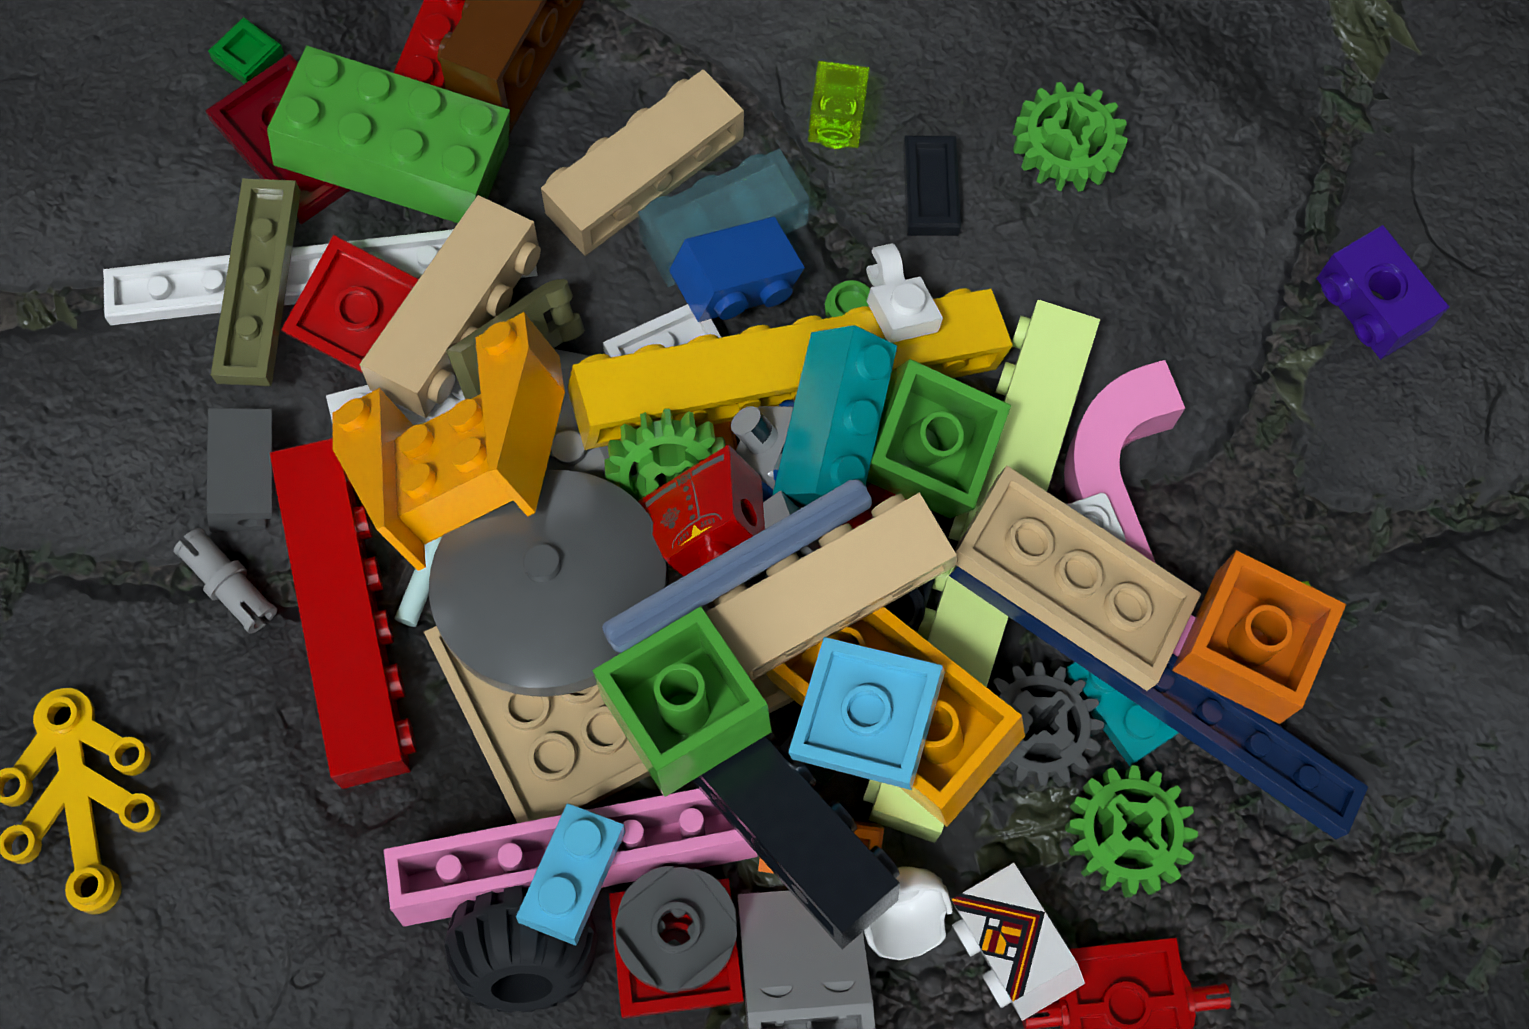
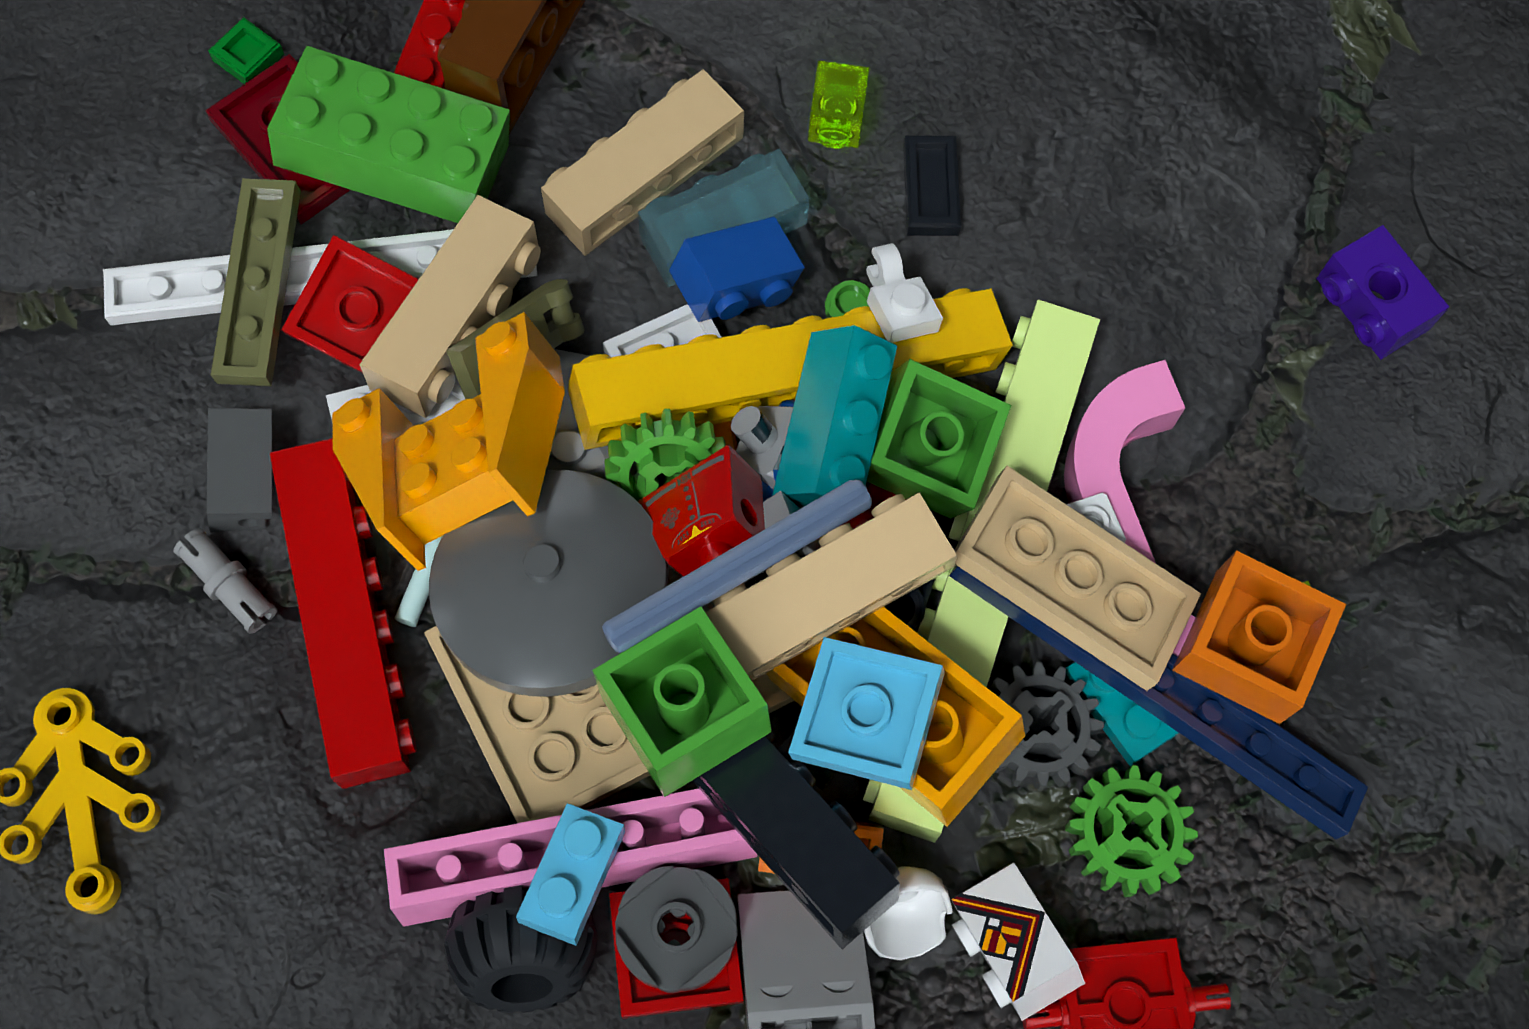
bright green gear [1013,82,1128,192] -> none

